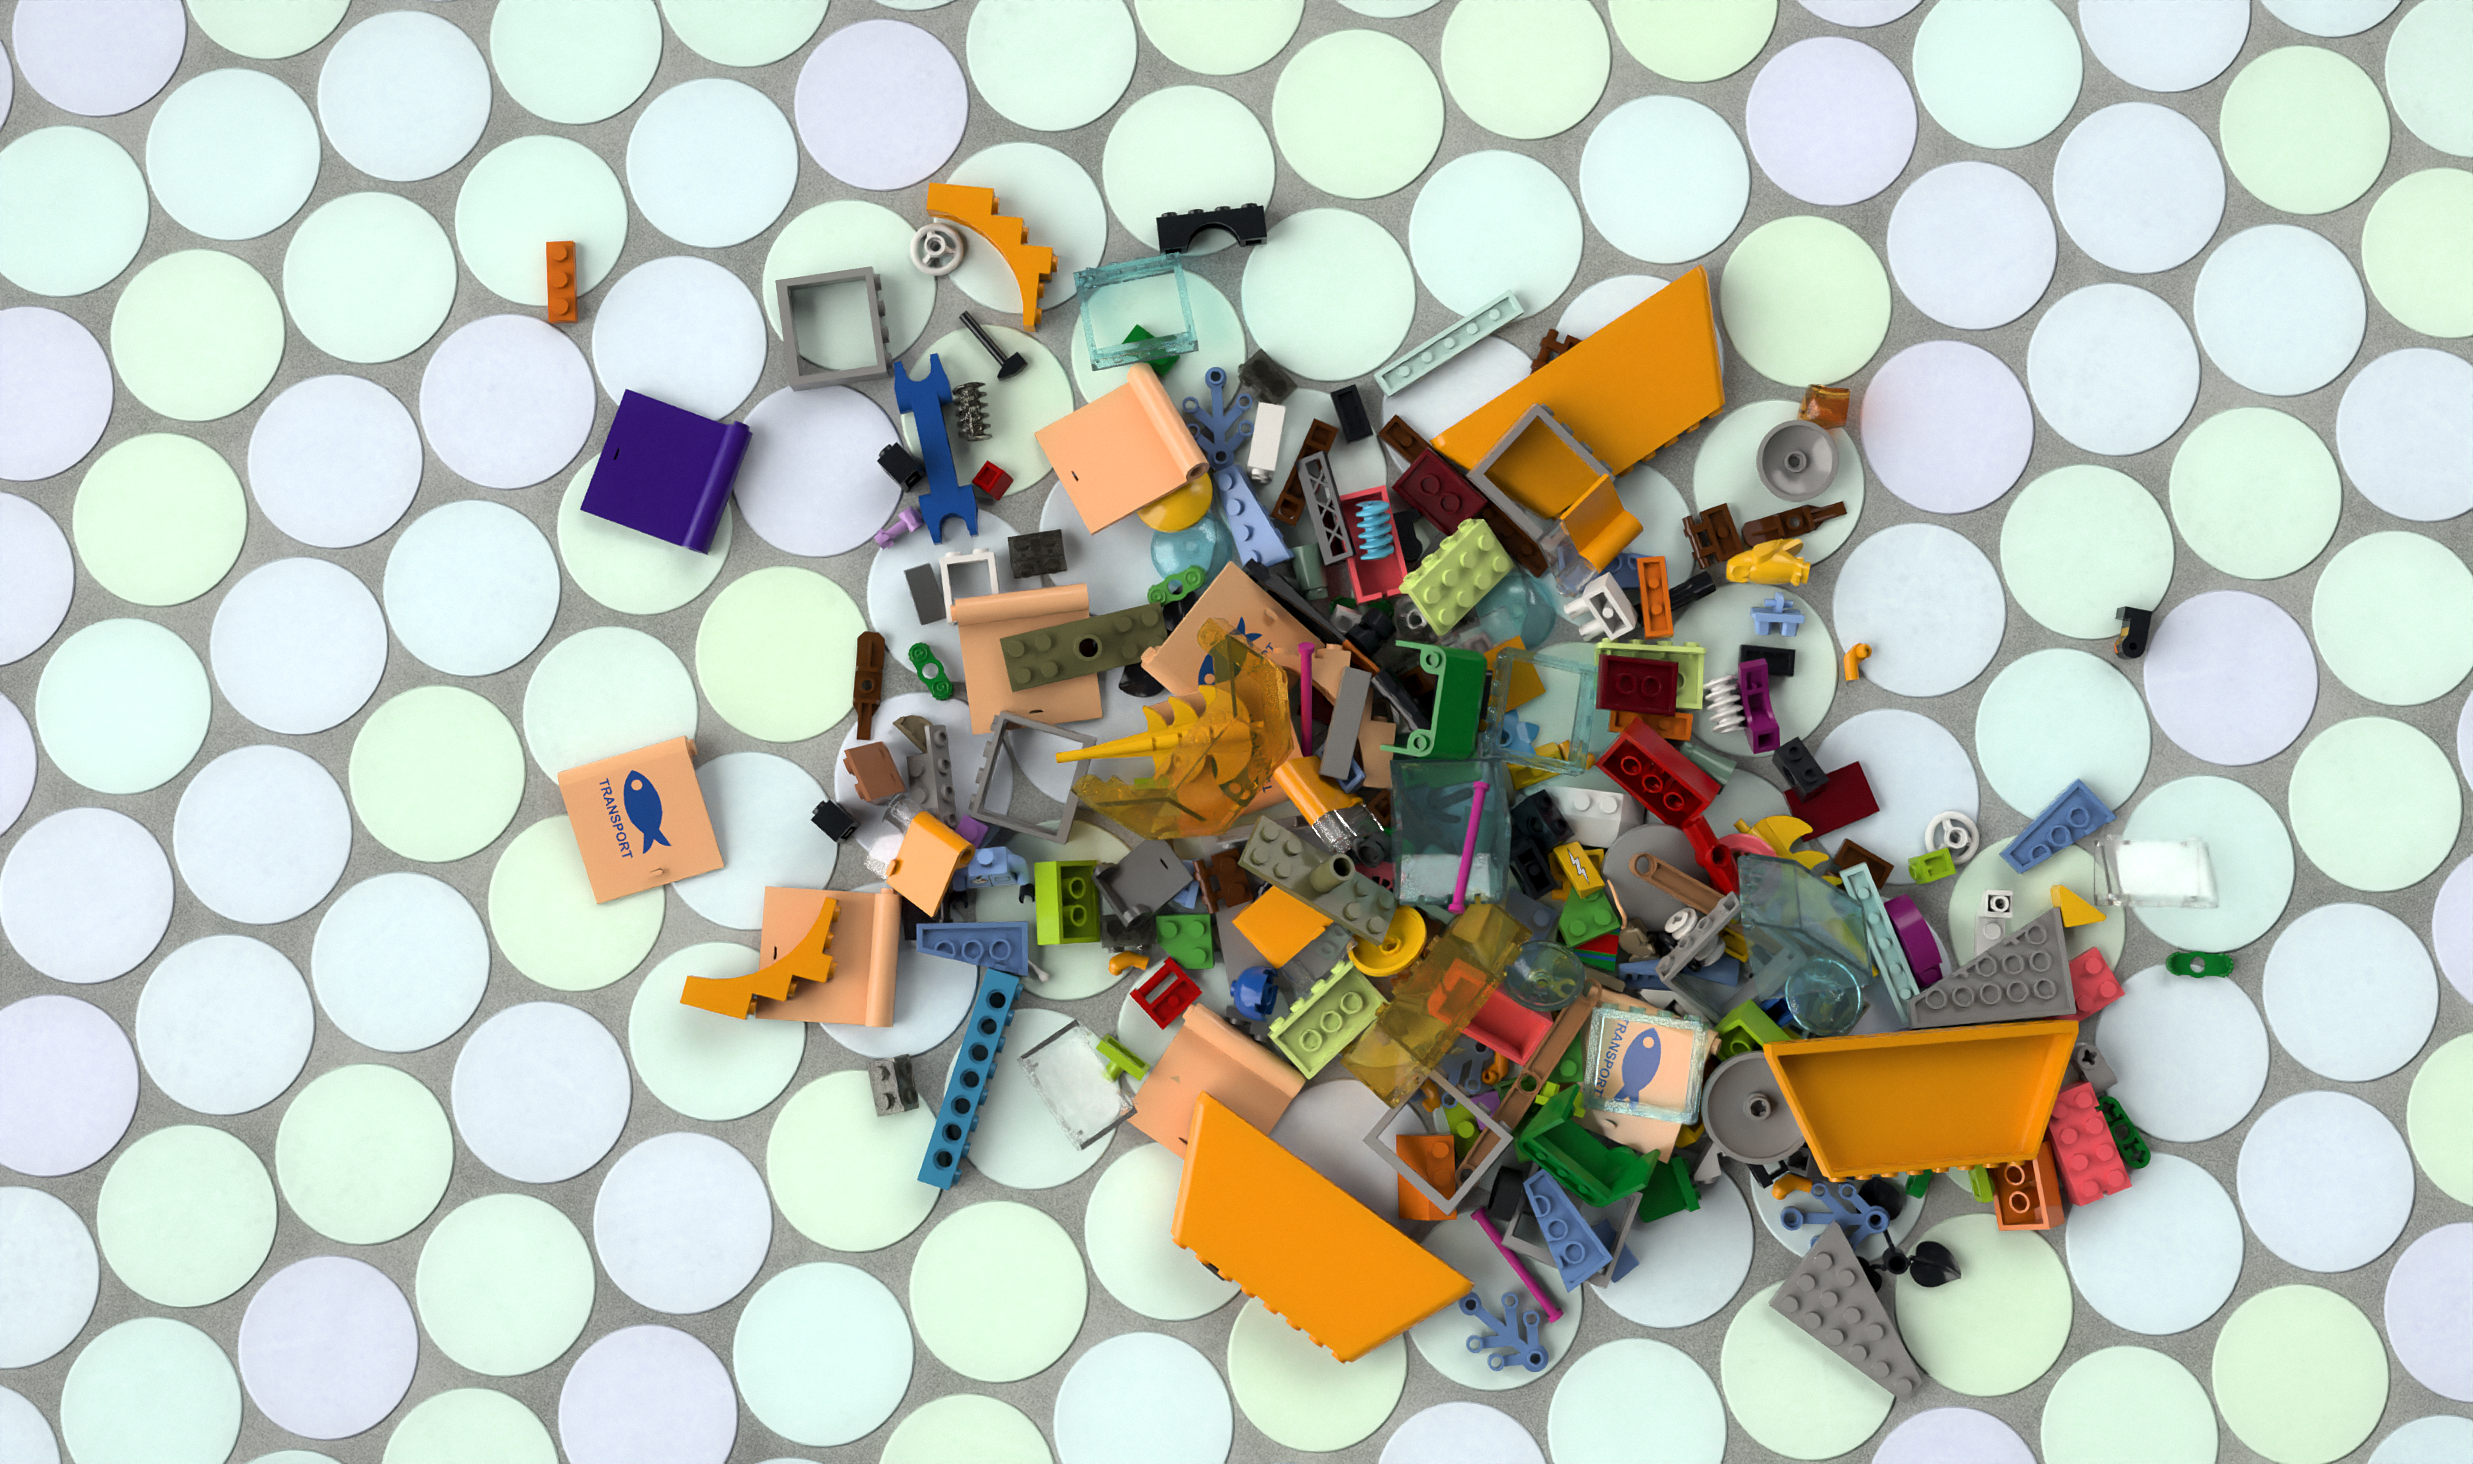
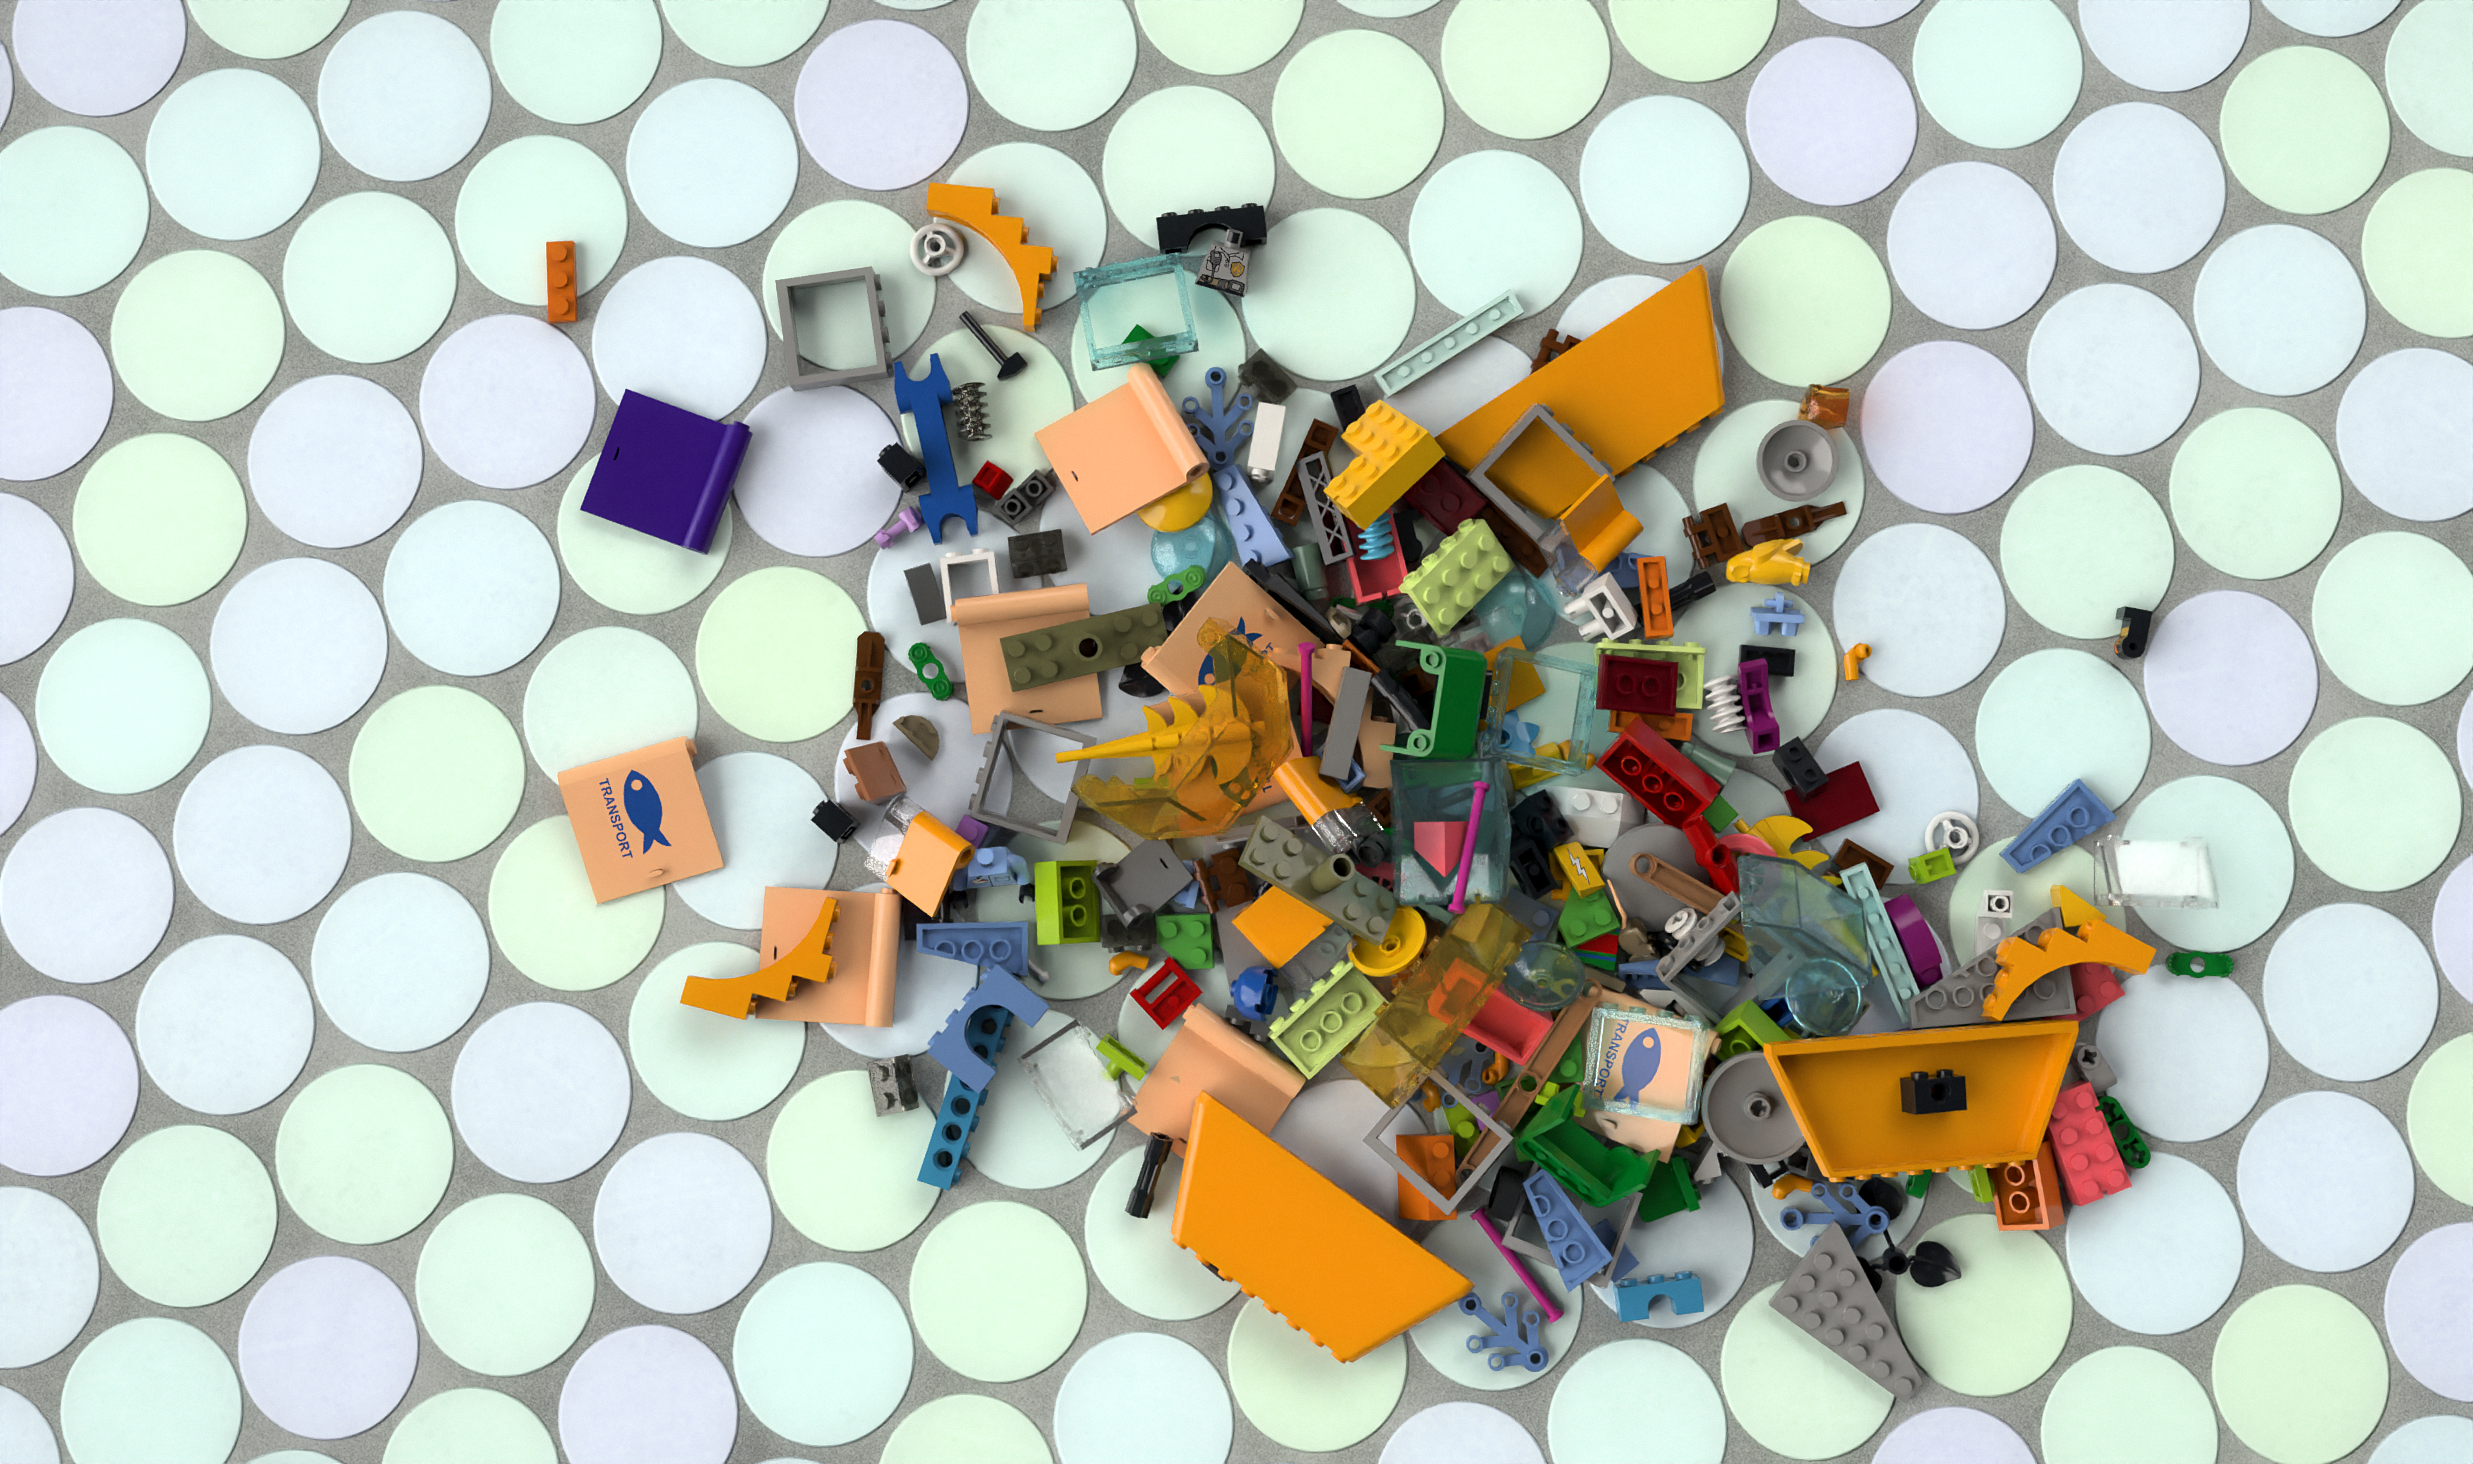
light grey bracket [906,725,958,831] -> none
none -> medium blue arch [927,964,1051,1094]
none -> dark grey slope [995,469,1056,526]
none -> black axle [1125,1132,1174,1219]
none -> torso [1195,229,1251,298]
none -> yellow piece [1323,399,1446,531]
none -> dark tan tile [1325,606,1352,639]
none -> coral slope [1414,821,1469,877]
none -> dark azure arch [1613,1271,1704,1322]
none -> bright green piece [1700,795,1739,834]
none -> black brick [1900,1069,1967,1115]
none -> light orange arch [1981,918,2157,1022]

